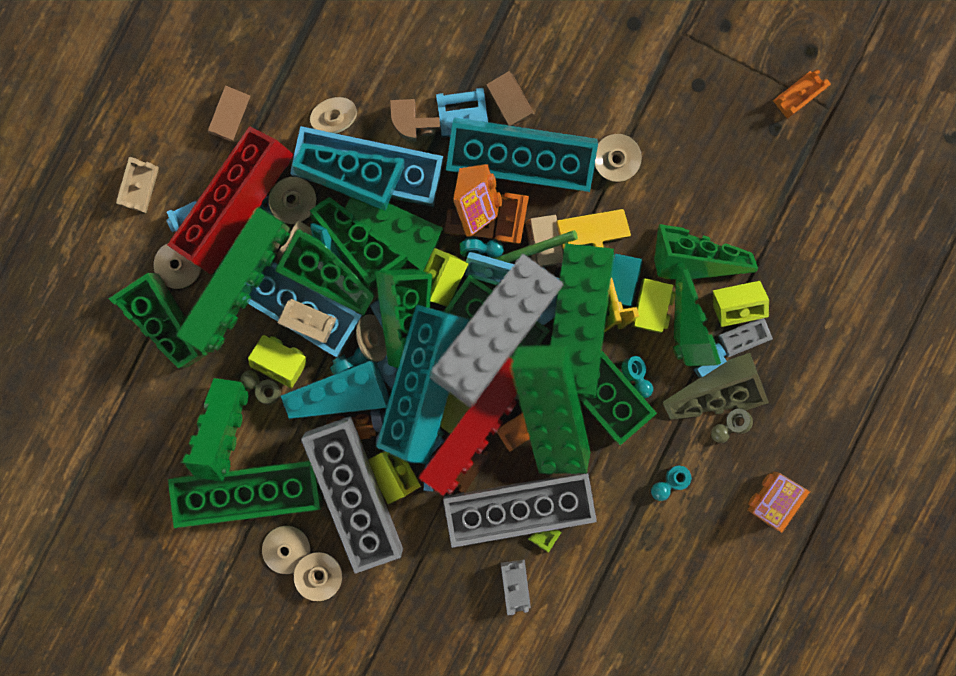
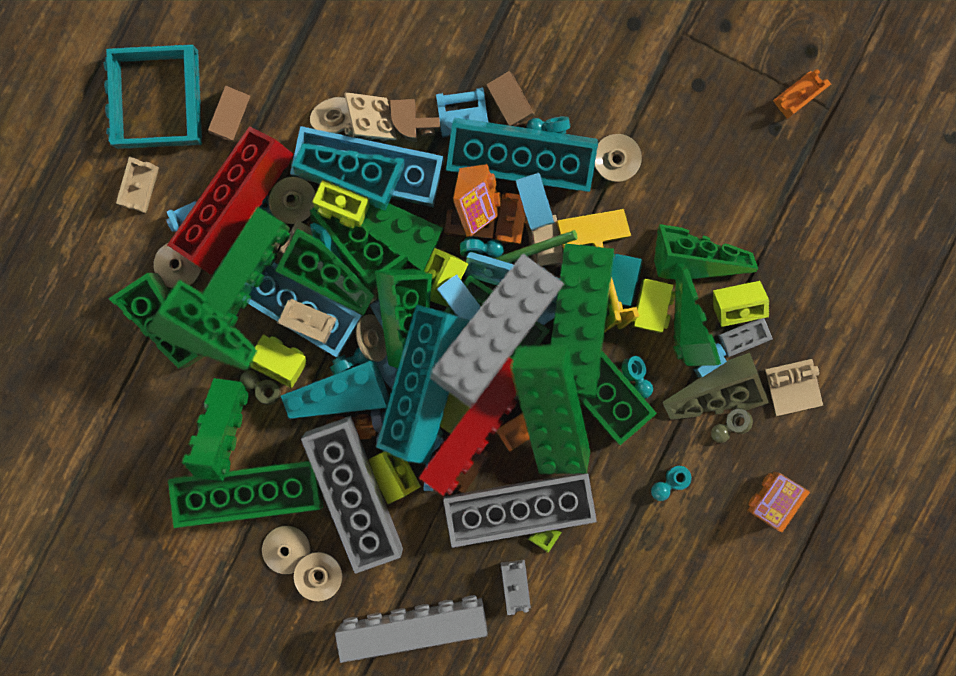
none -> teal window [103,45,202,149]
none -> green wedge [147,280,258,370]
none -> neon yellow brick [313,180,370,228]
none -> light grey brick [335,595,487,663]
none -> tan hinge [344,92,397,141]
none -> medium azure slope [437,274,481,322]
none -> medium azure slope [516,173,554,230]
none -> teal plate [526,117,570,134]
none -> tan hinge [765,359,823,416]

